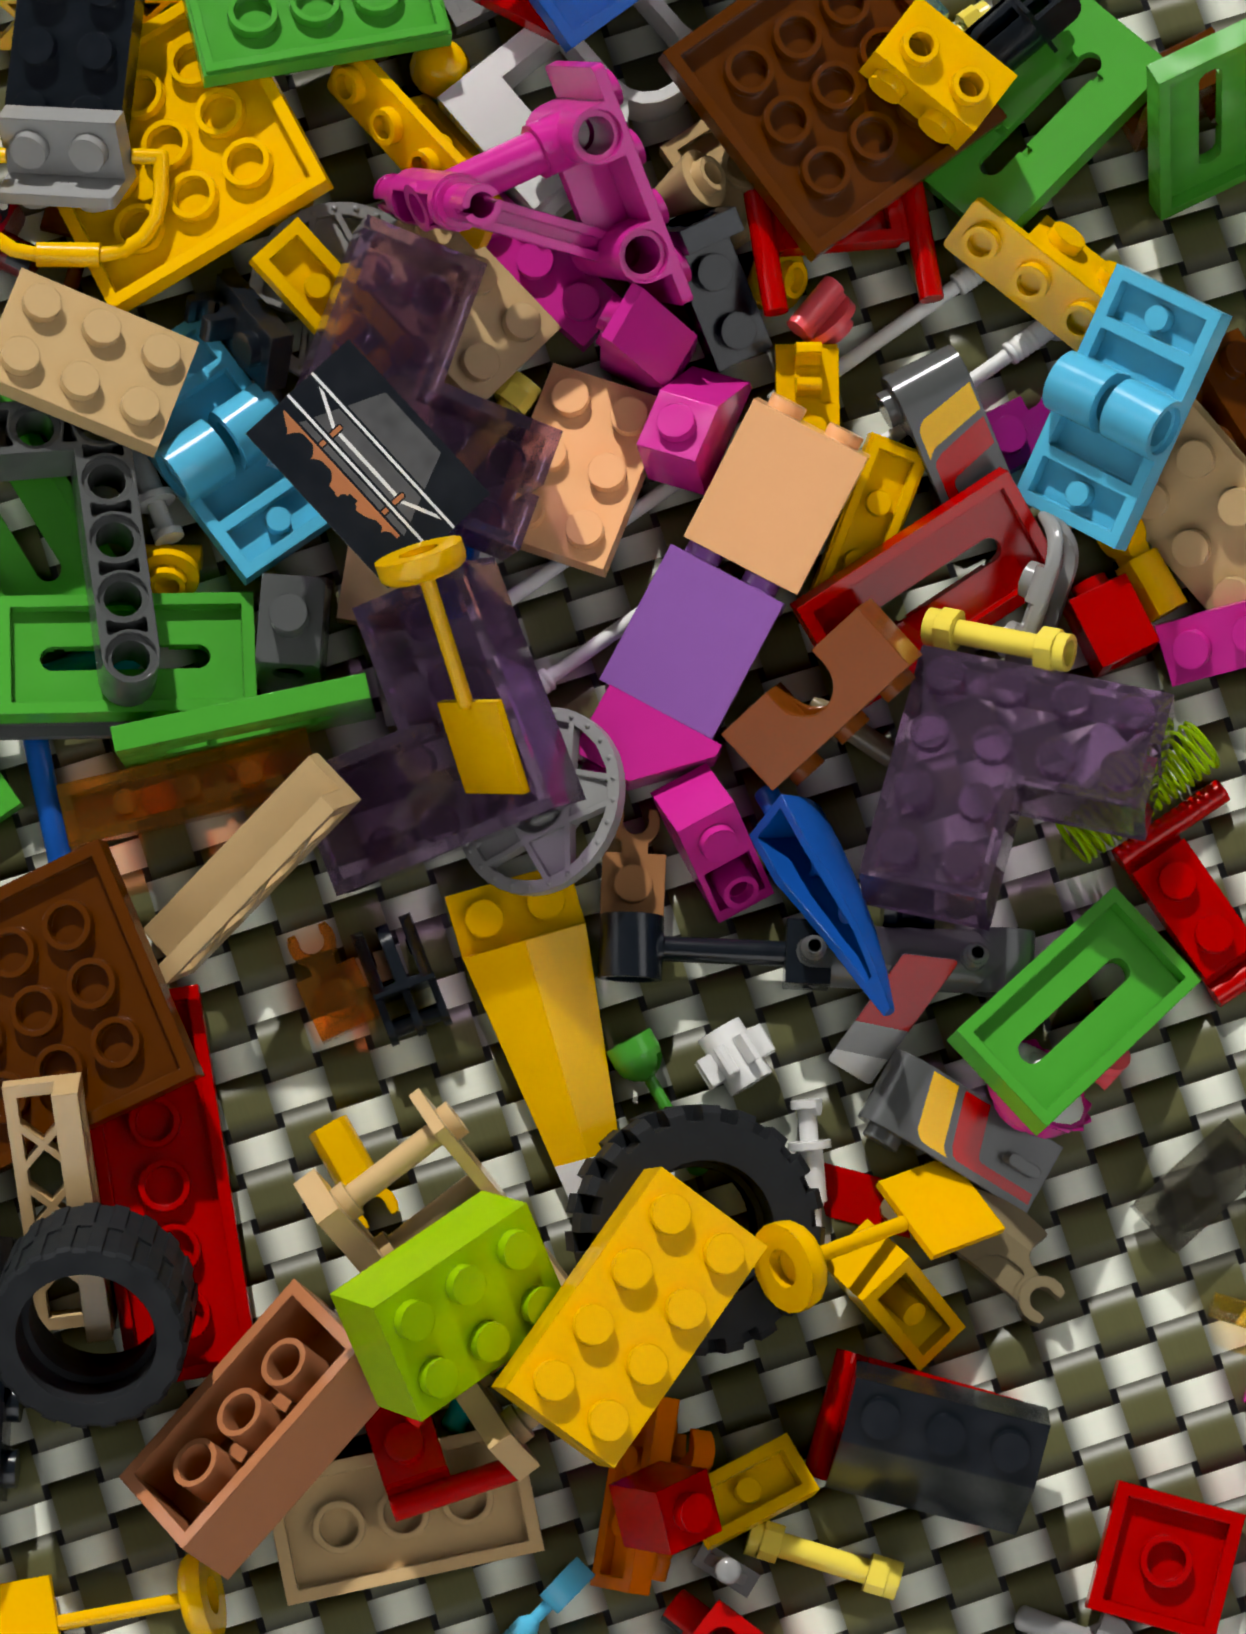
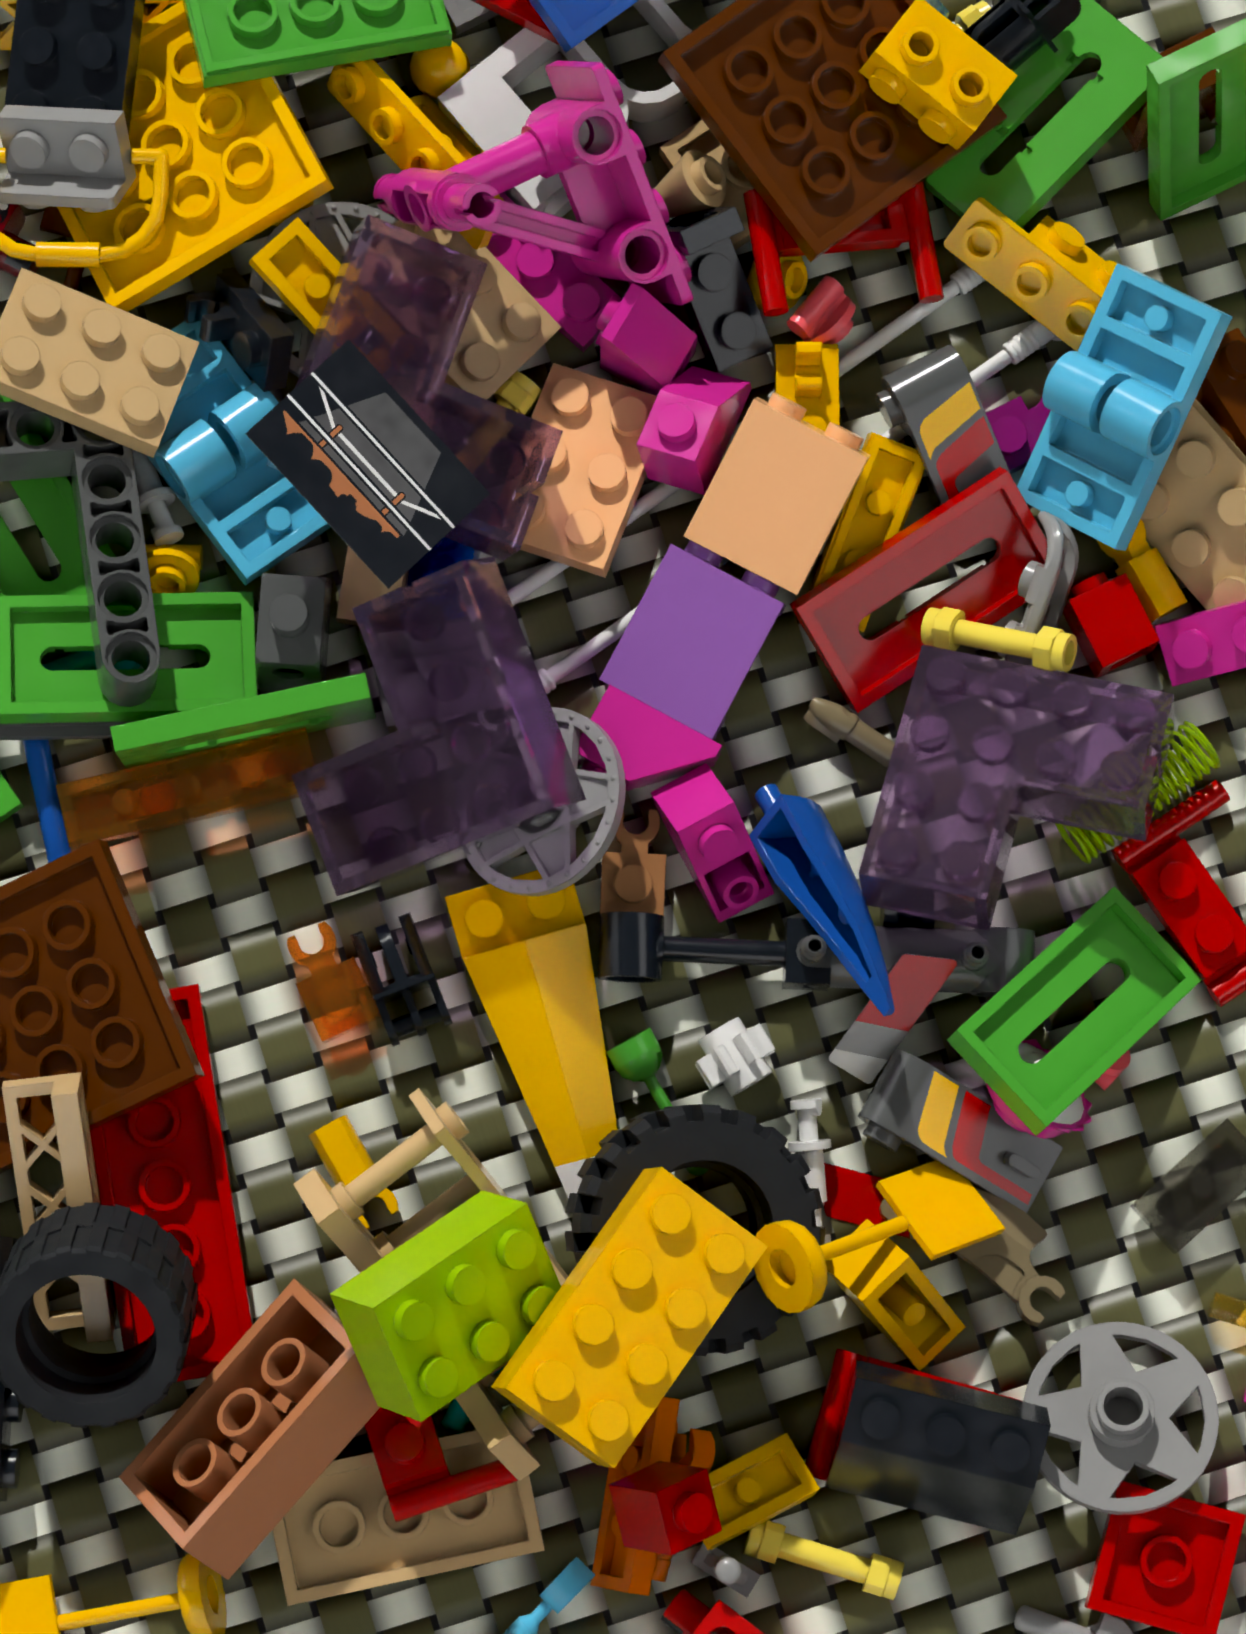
tan fence [143,753,362,985] -> none
yellow piece [374,535,530,794] -> none
dark orange arch [721,598,923,791] -> none
none -> light grey wheel [1023,1322,1219,1515]

